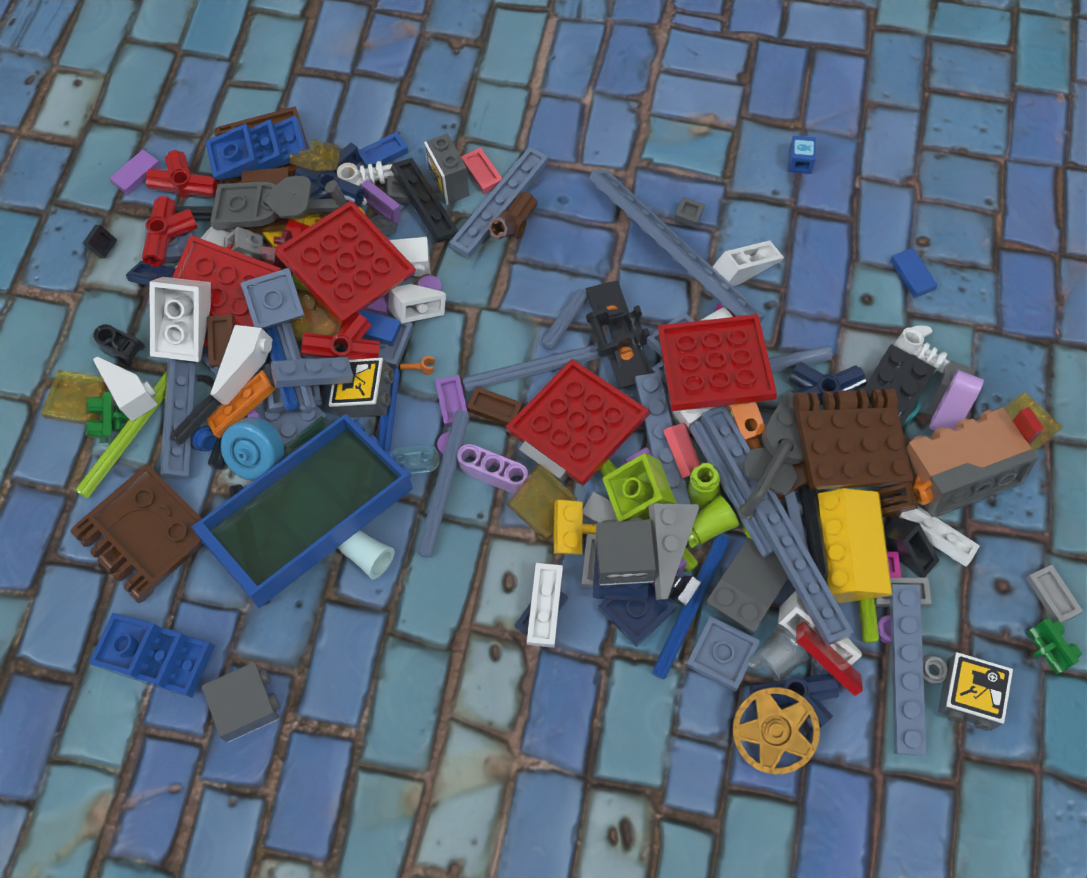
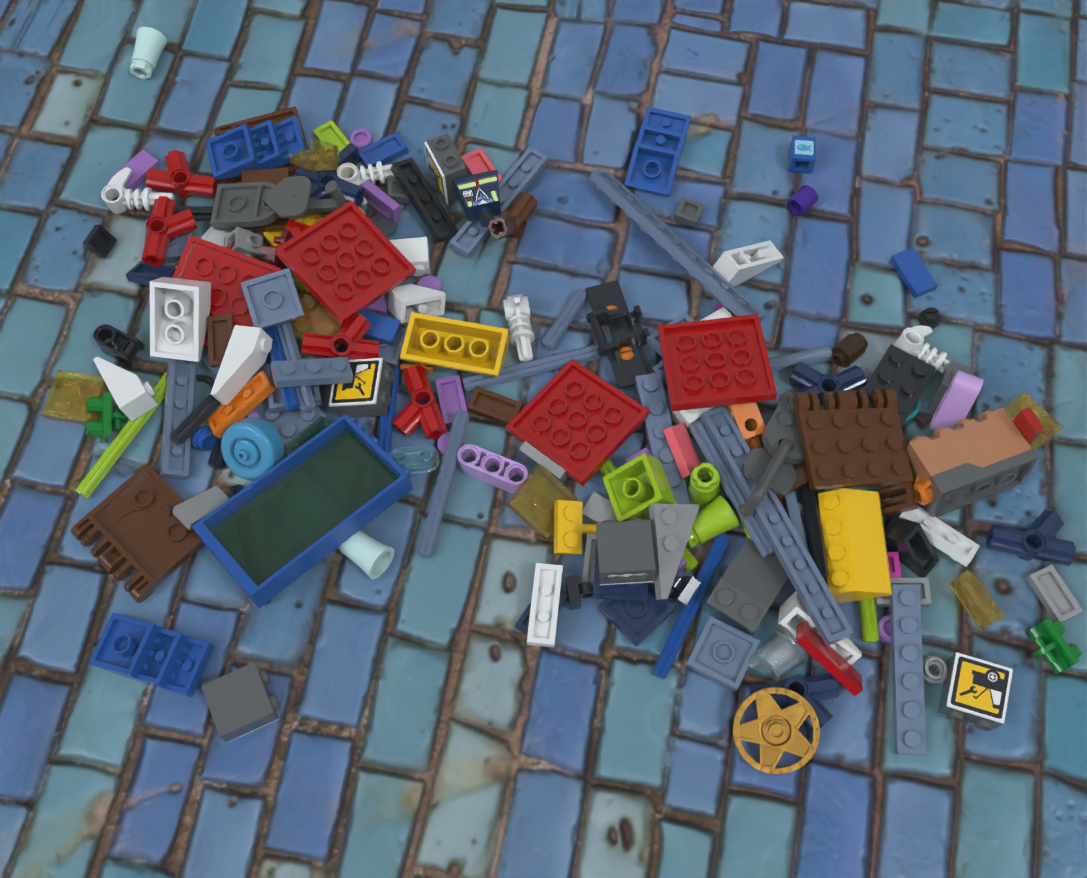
none -> white piece [101,167,174,214]
none -> light aqua plant [129,27,167,80]
none -> light grey tile [173,485,230,531]
none -> lime tile [313,120,350,159]
none -> medium lavender tile [350,129,373,150]
none -> red piece [391,365,448,440]
none -> yellow slope [400,312,510,377]
none -> torso [453,170,501,227]
none -> white piece [503,294,535,362]
none -> black tile [565,575,593,610]
none -> blue slope [624,106,691,197]
none -> dark purple beam [787,185,818,216]
none -> dark brown brick [831,333,868,368]
none -> black piece [918,307,940,329]
none -> clear yellow bracket [949,570,1004,631]
none -> dark blue piece [986,509,1076,566]

